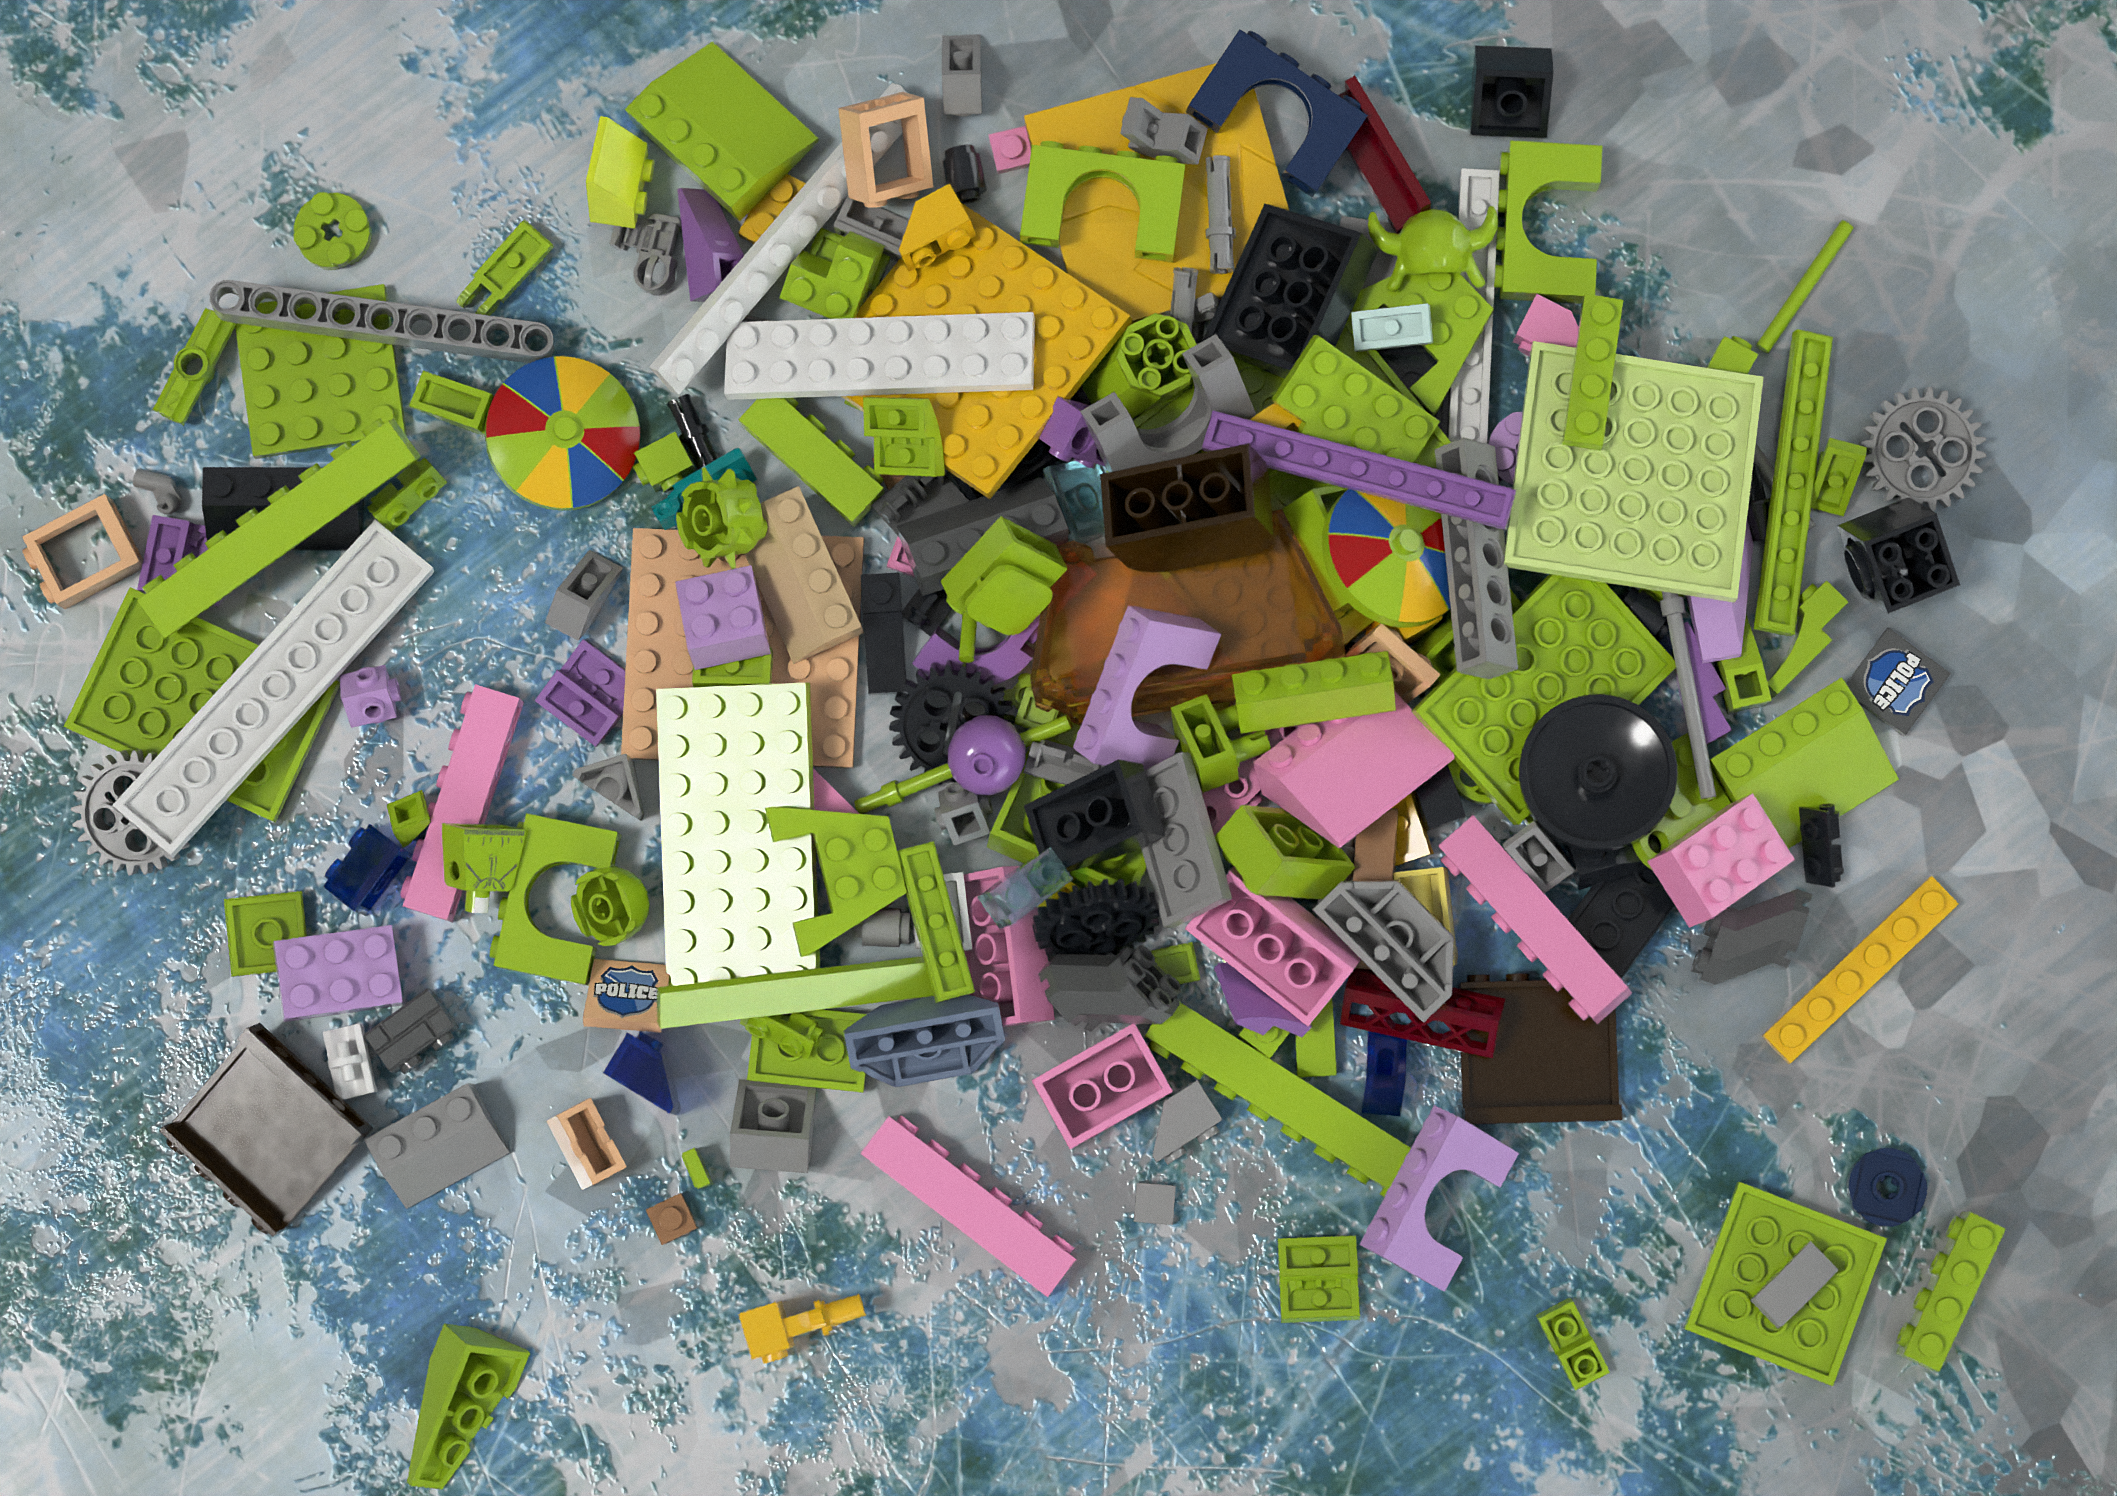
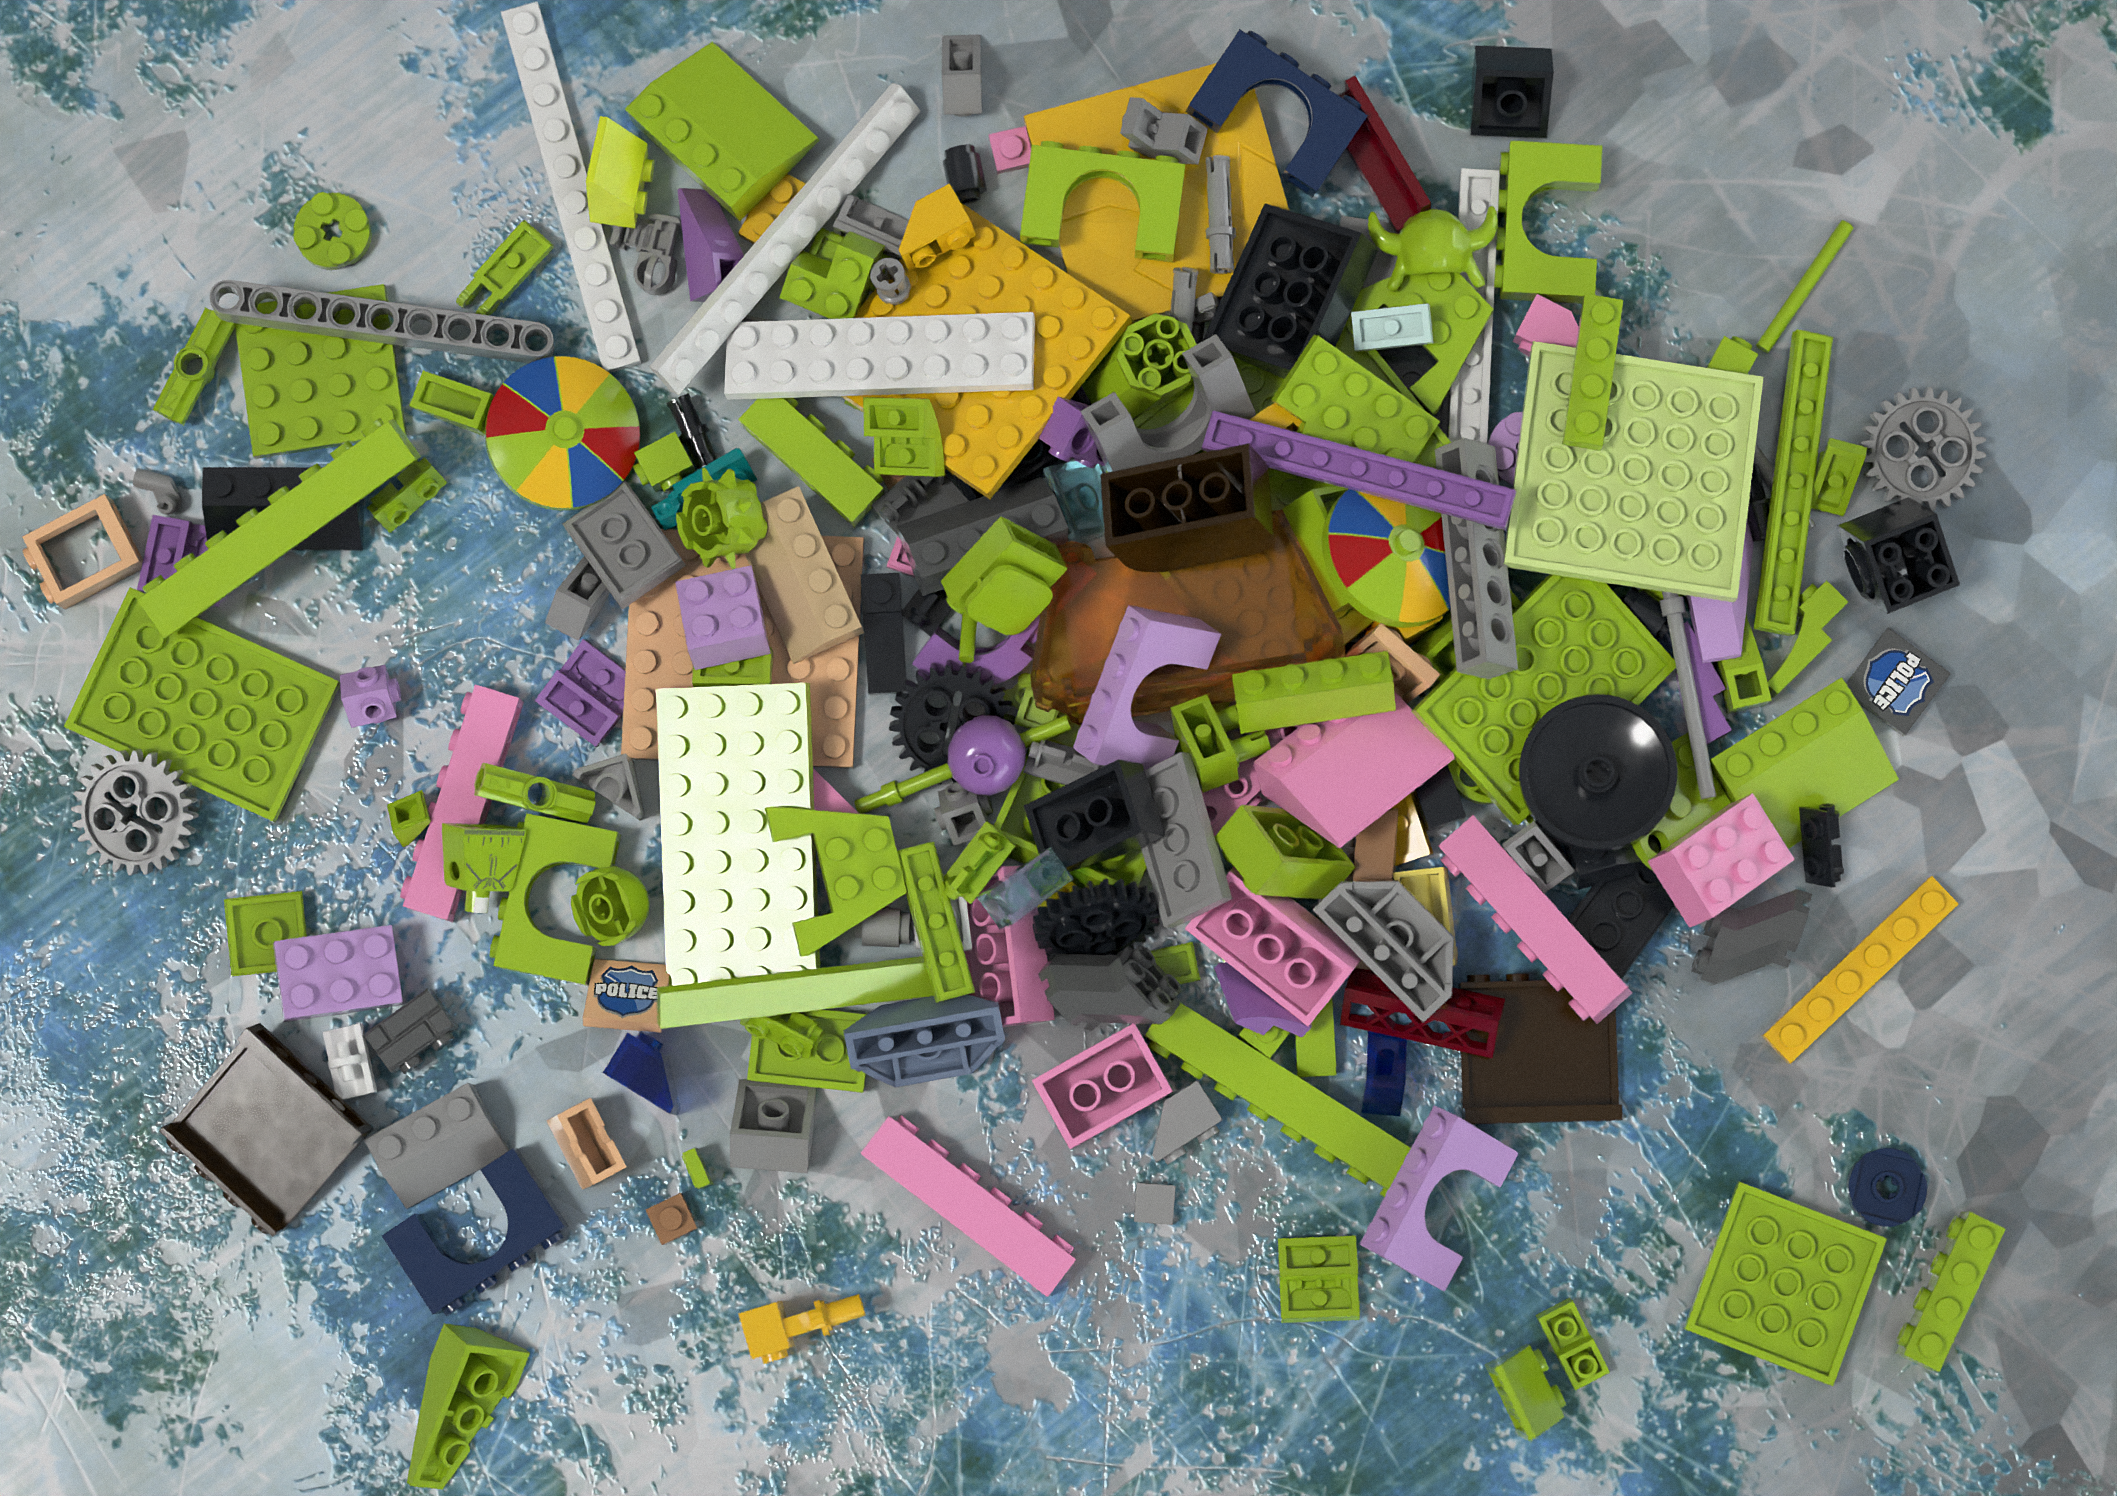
white plate [112,520,434,858] -> none
clear blue slope [323,824,413,916] -> none
light nougat window [838,92,933,208] -> none
light grey slope [1750,1241,1838,1329] -> none
none -> dark blue arch [382,1148,569,1316]
none -> lime piece [474,763,596,824]
none -> white plate [501,1,642,373]
none -> light grey tile [562,480,686,610]
none -> light grey bush [870,258,911,305]
none -> lime hinge [944,821,1016,904]
none -> lime slope [1484,1344,1567,1441]

